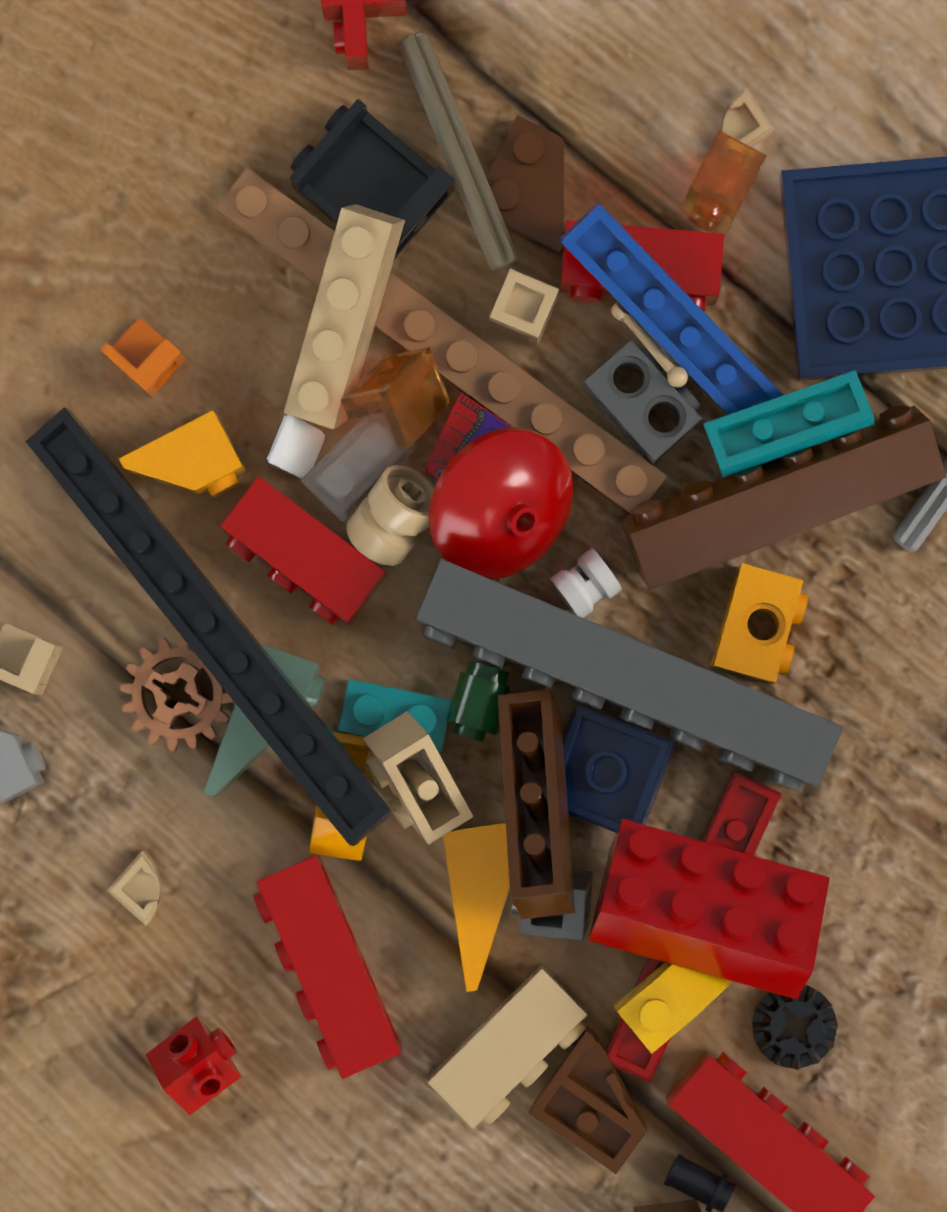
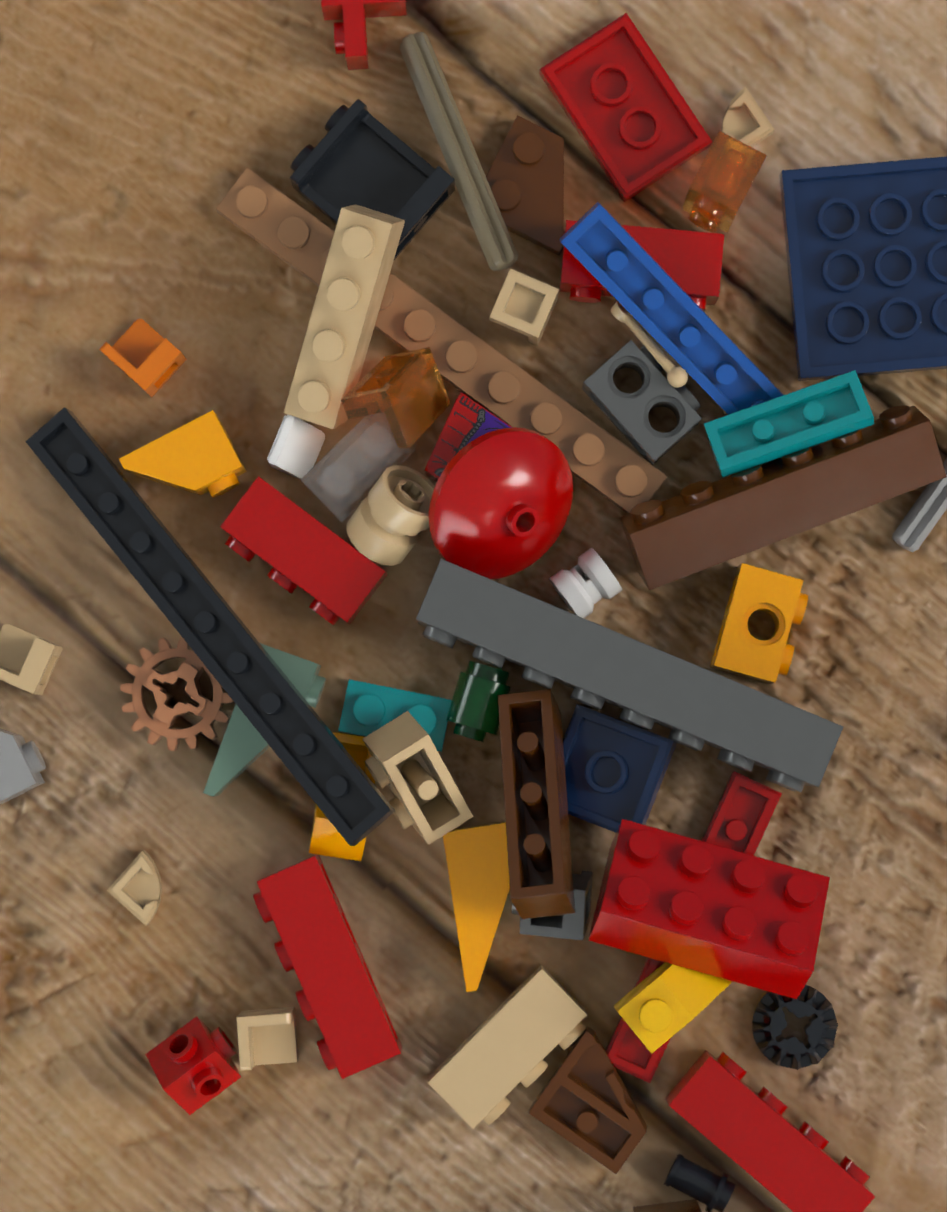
none -> tan panel [236,1007,299,1071]
none -> red tile [539,13,712,202]

